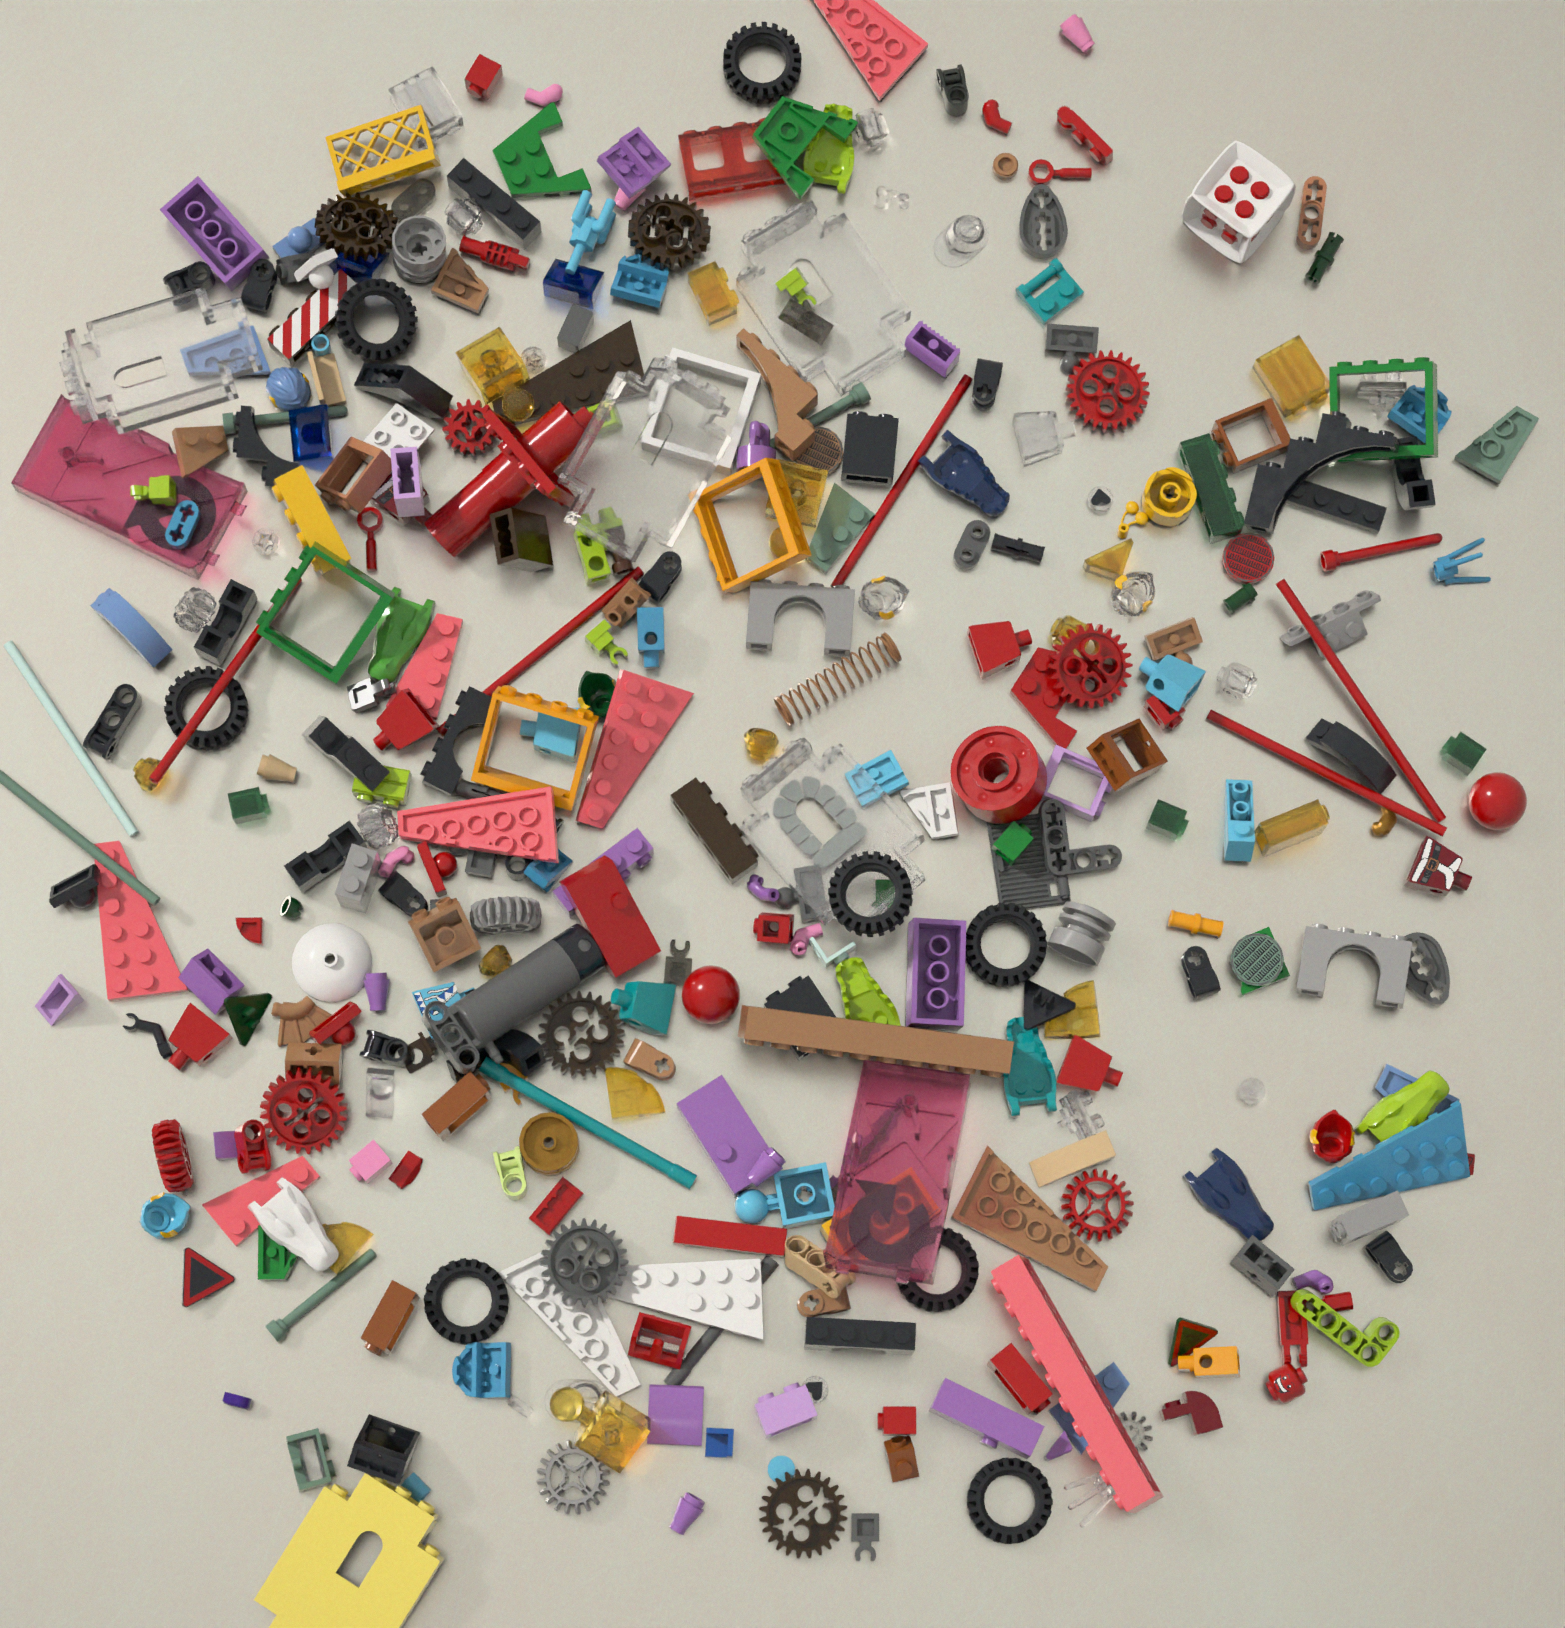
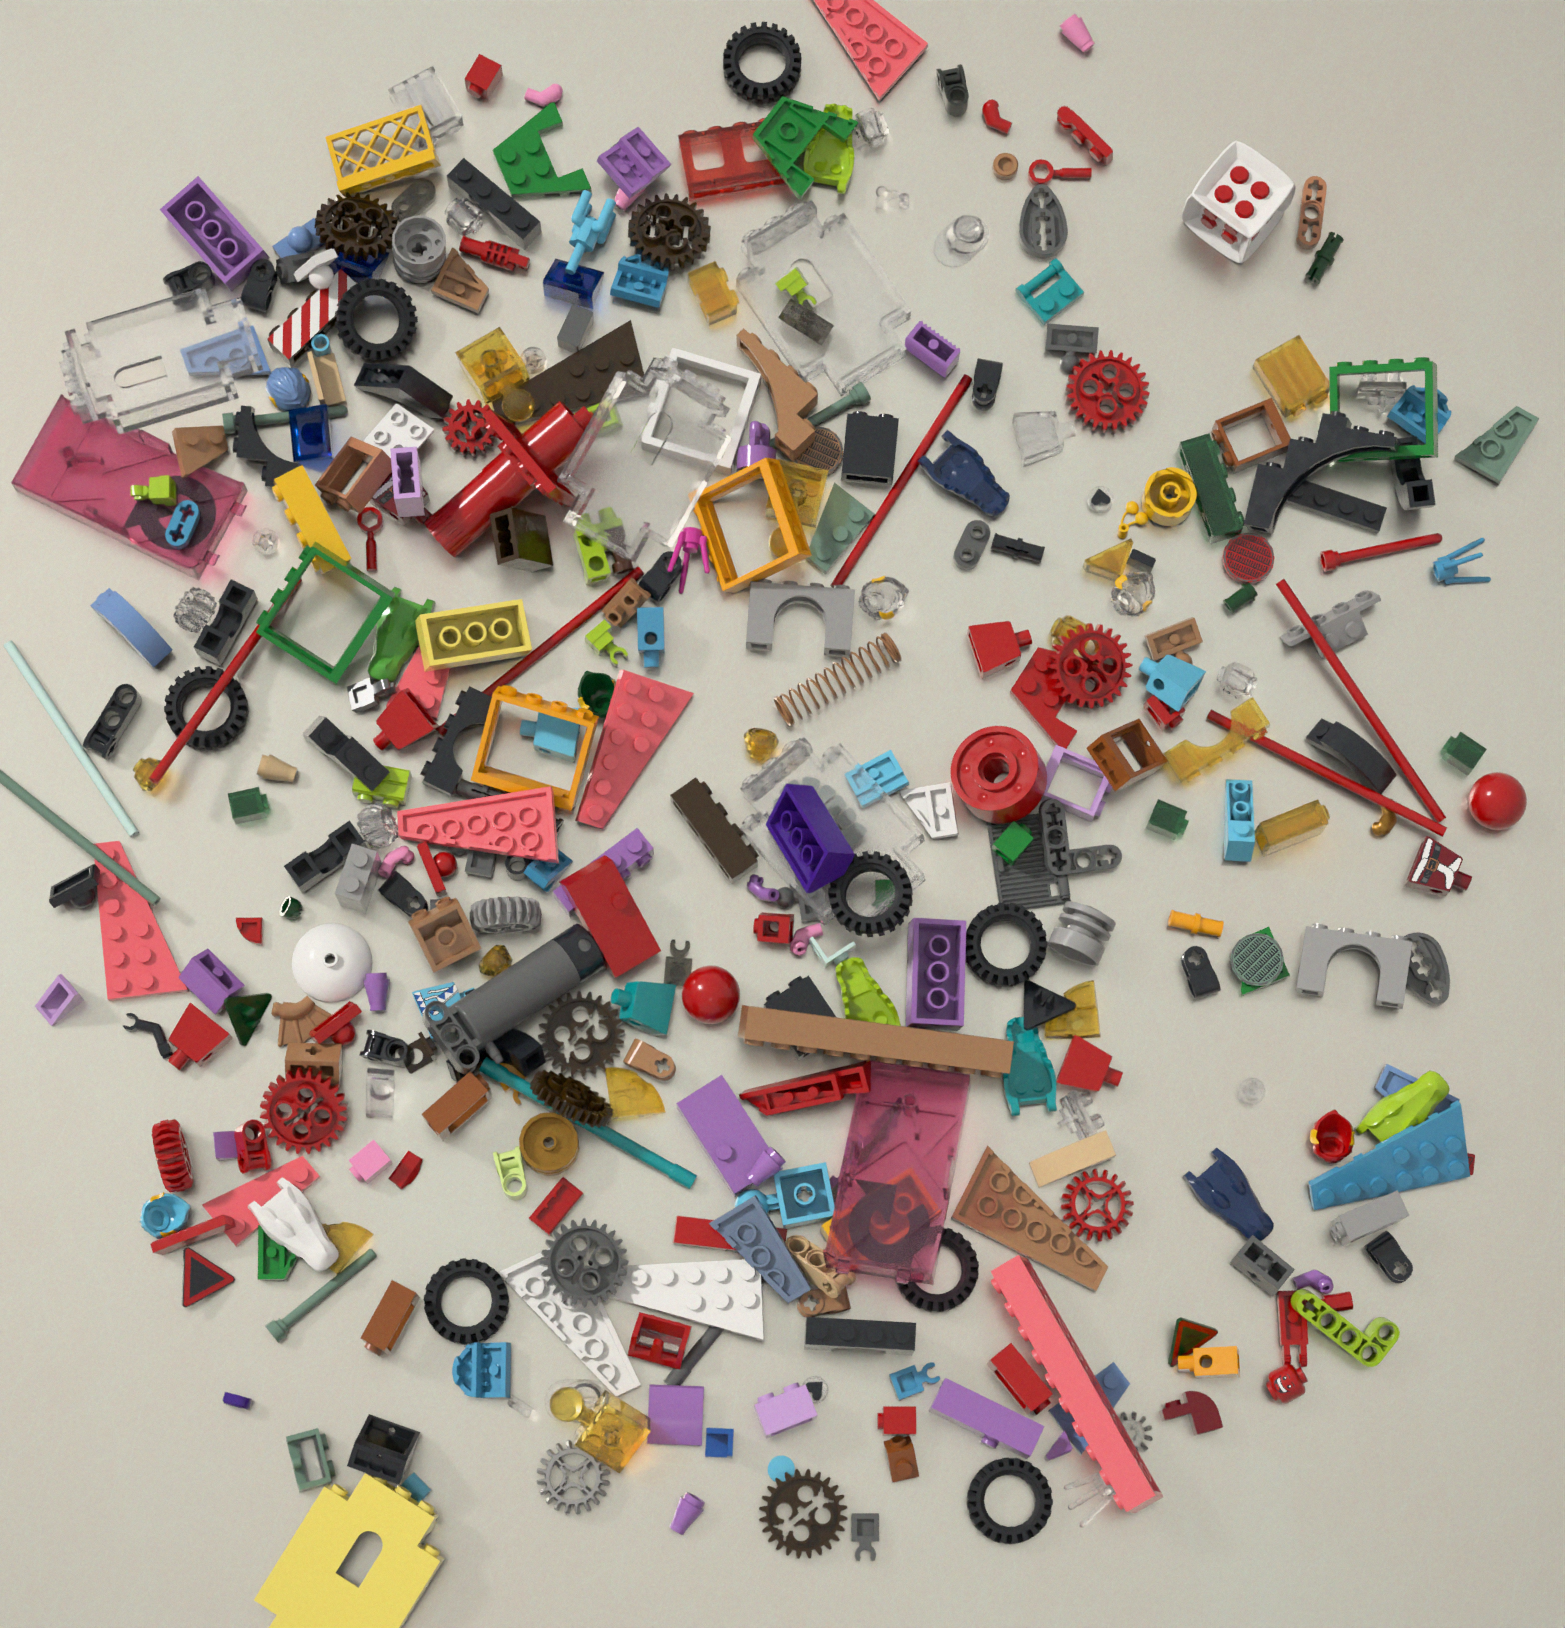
none -> red tile [150,1215,236,1255]
none -> light yellow brick [415,599,532,672]
none -> dark brown gear [530,1070,613,1128]
none -> dark pink plant [667,527,710,594]
none -> sand blue wing [709,1195,812,1303]
none -> red wedge [739,1060,871,1116]
none -> dark purple slope [765,784,855,893]
none -> dark azure plate [889,1362,940,1400]
none -> black tile [1126,549,1156,575]
none -> clear yellow arch [1163,697,1270,783]

